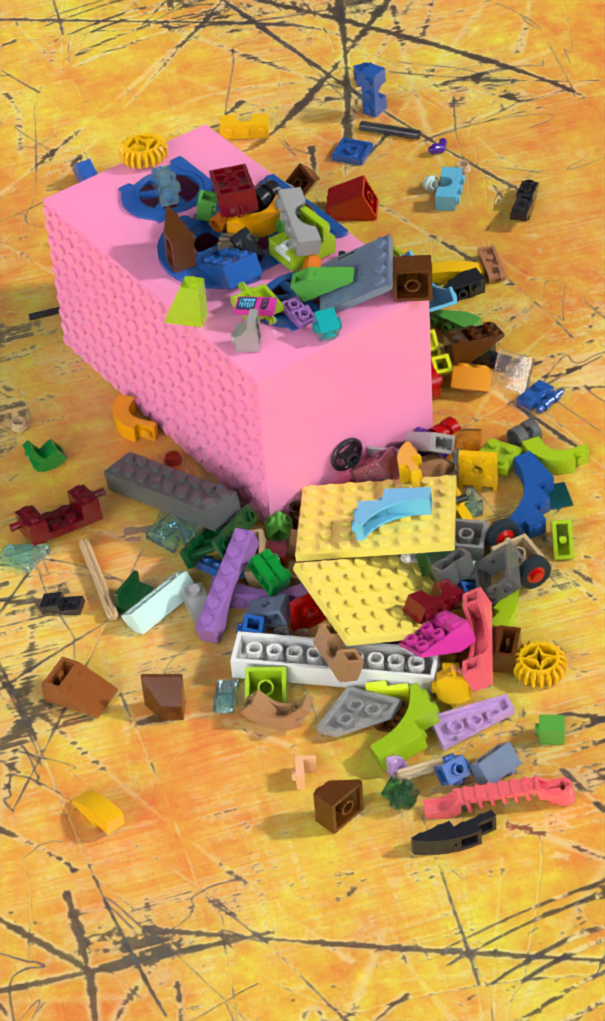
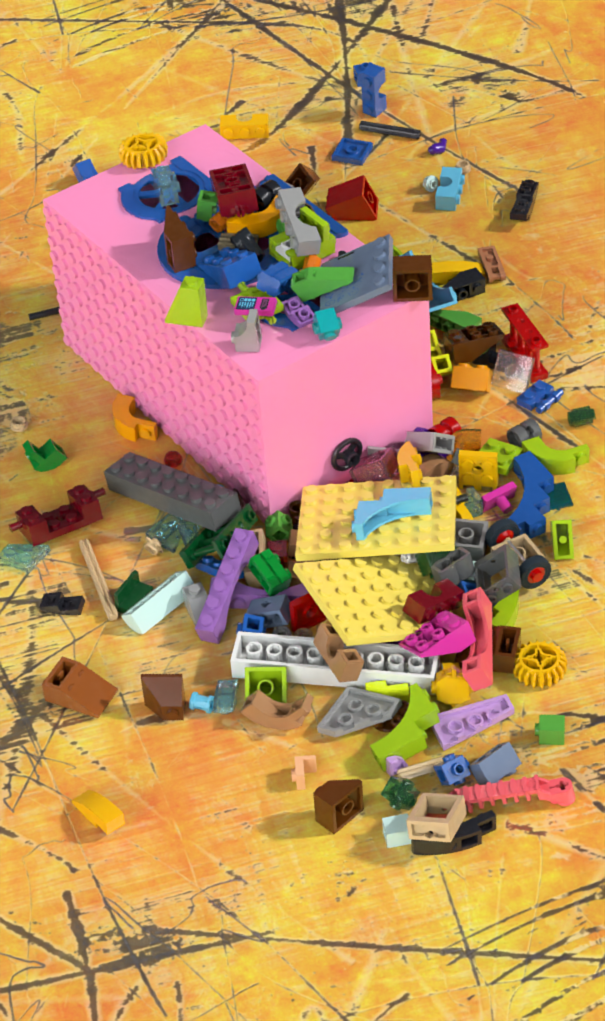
none -> tan plate [144,537,164,555]
none -> medium azure bush [189,691,215,714]
none -> blue brick [256,261,298,297]
none -> light aqua brick [382,813,411,848]
none -> tan window [406,793,467,842]
none -> dark pink tile [479,481,517,514]
none -> red fence [501,303,549,383]
none -> clear green brick [567,405,596,427]

